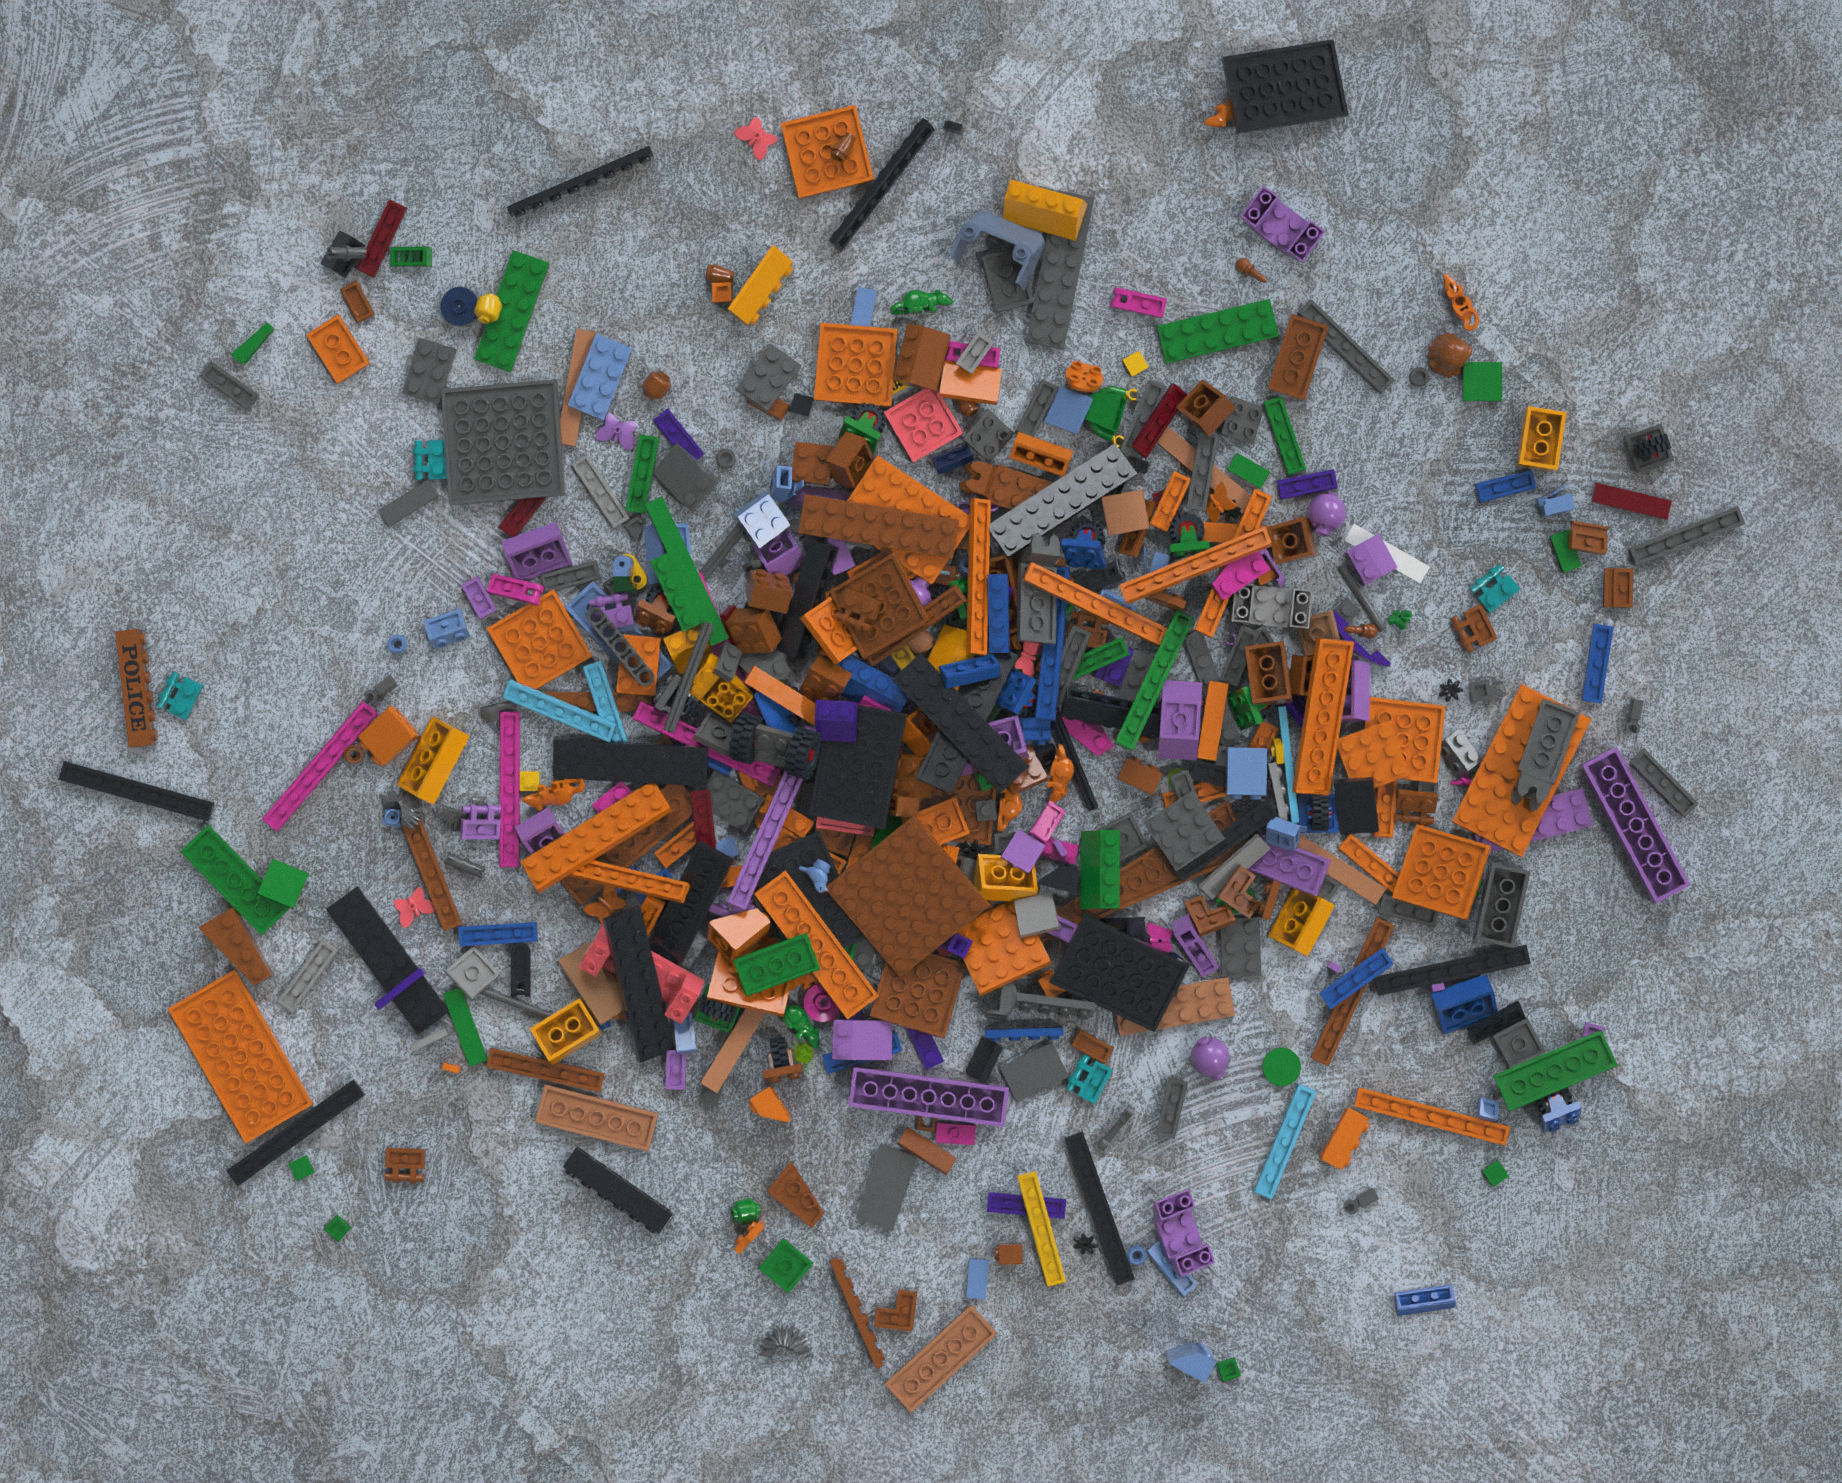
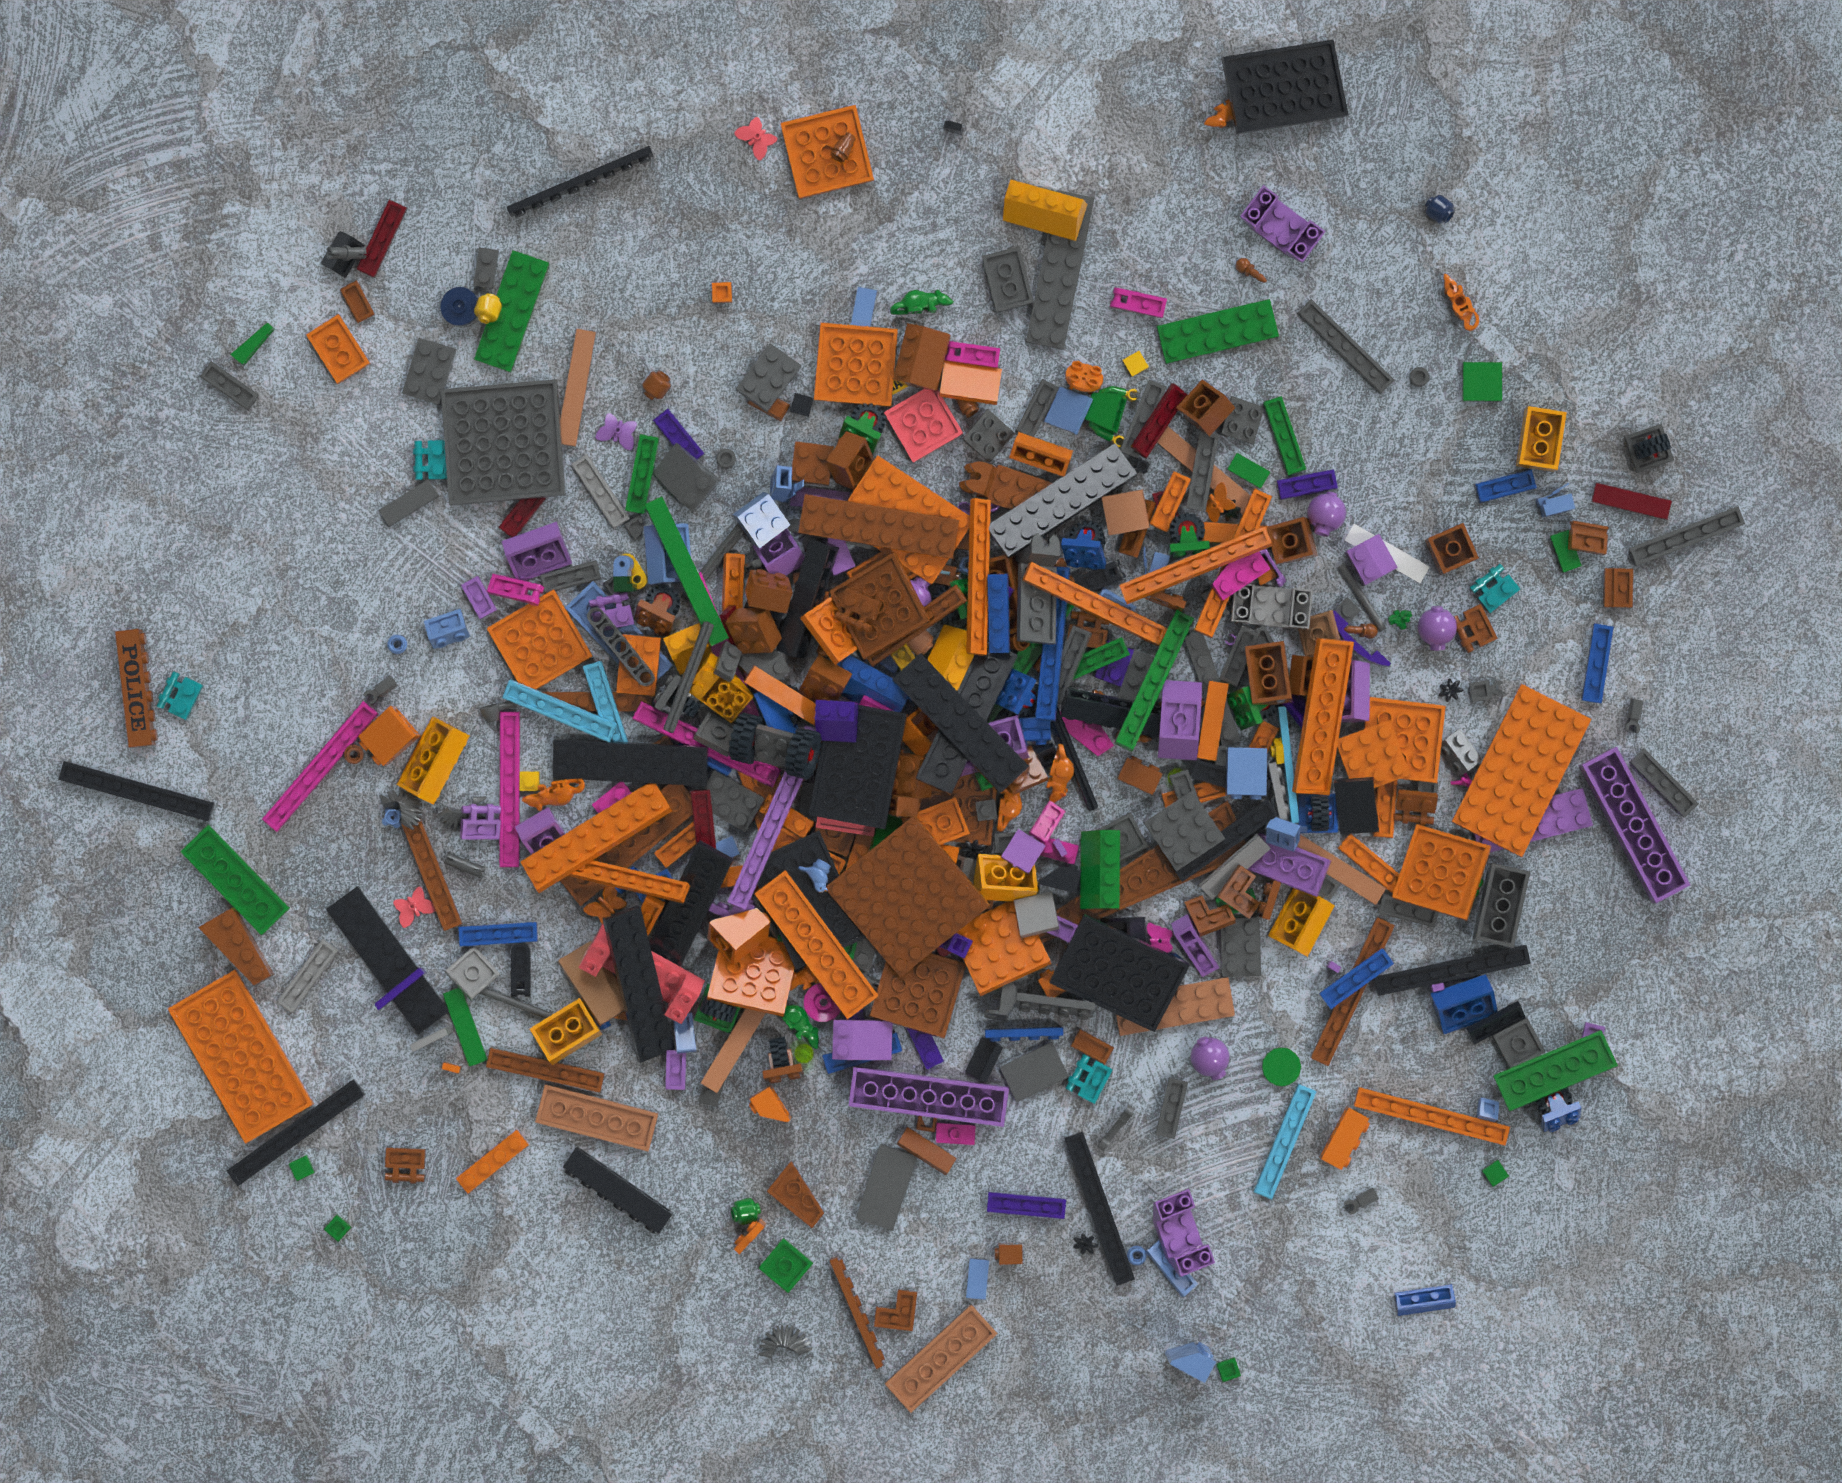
green tile [257,859,309,910] -> none
green slope [390,246,432,267] -> none
medium blue plate [567,334,632,421] -> none
green plate [649,553,701,632] -> none
dark orange cone [705,263,735,283] -> none
light orange slope [728,245,794,327] -> none
green tile [733,932,820,997] -> none
black plate [829,118,935,252] -> none
dark blue plate [931,444,974,475] -> none
blue slope [939,654,1001,689] -> none
sand blue windscreen [949,211,1045,291] -> none
light grey plate [956,331,994,375] -> none
coral piece [1015,642,1043,677] -> none
yellow tile [1017,1170,1066,1287] -> none
dark orange plate [1267,314,1328,400] -> none
dark orange hair [1427,332,1472,378] -> none
dark grey hinge [1511,699,1580,811] -> none
none -> orange plate [456,1129,529,1194]
none -> dark grey plate [473,247,499,289]
none -> orange plate [722,553,745,612]
none -> medium lavender brick [1418,606,1457,651]
none -> dark blue head [1425,195,1455,224]
none -> dark orange brick [1425,523,1479,576]

